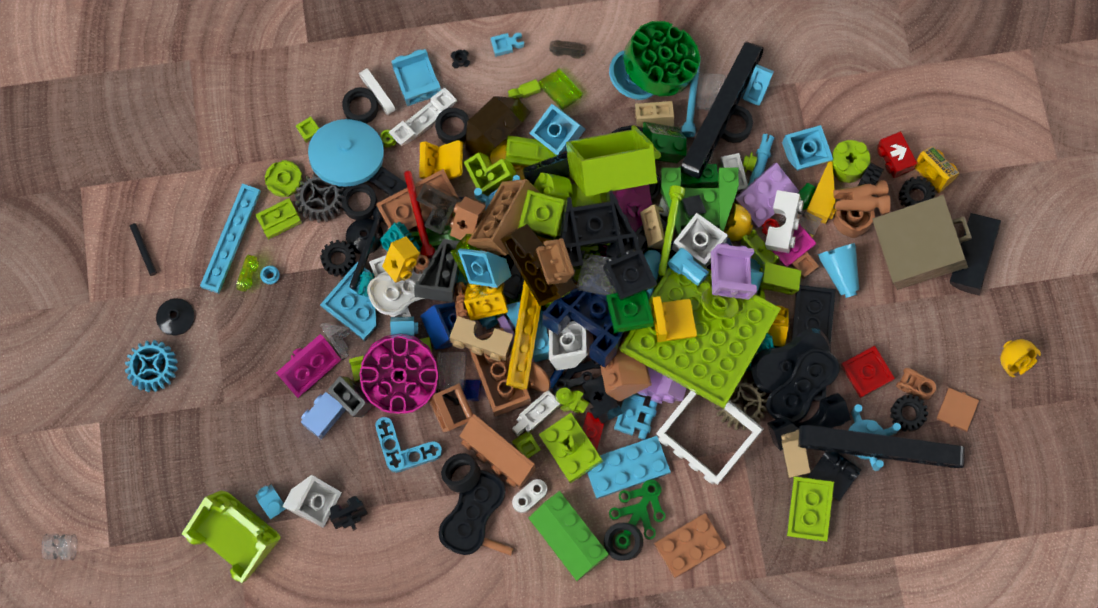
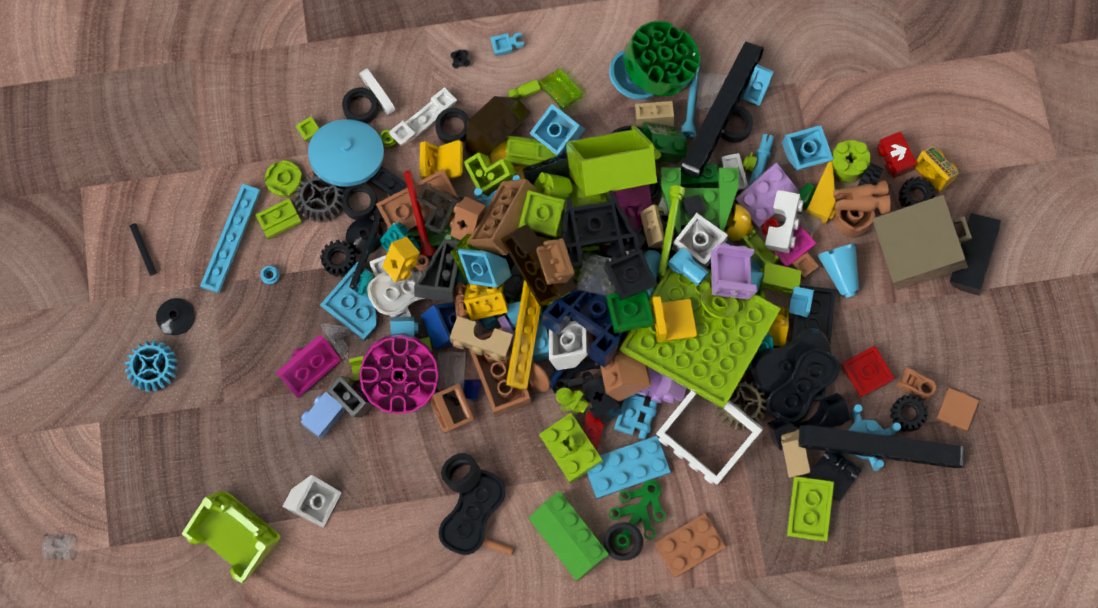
clear neon green plate [236,254,259,292] -> none
medium azure bracket [255,485,285,519] -> none
black hips [329,496,368,531] -> none
medium azure beam [375,417,442,473] -> none
medium azure panel [391,49,441,106] -> none
nougat slope [460,414,535,489] -> none
white hinge [512,390,561,436] -> none
lime slope [512,432,541,458] -> none
white plate [512,479,547,513] -> none
clear smoke plate [549,40,586,59] -> none
yellow cylinder [1000,339,1041,377] -> none
none -> medium azure panel [788,286,814,317]

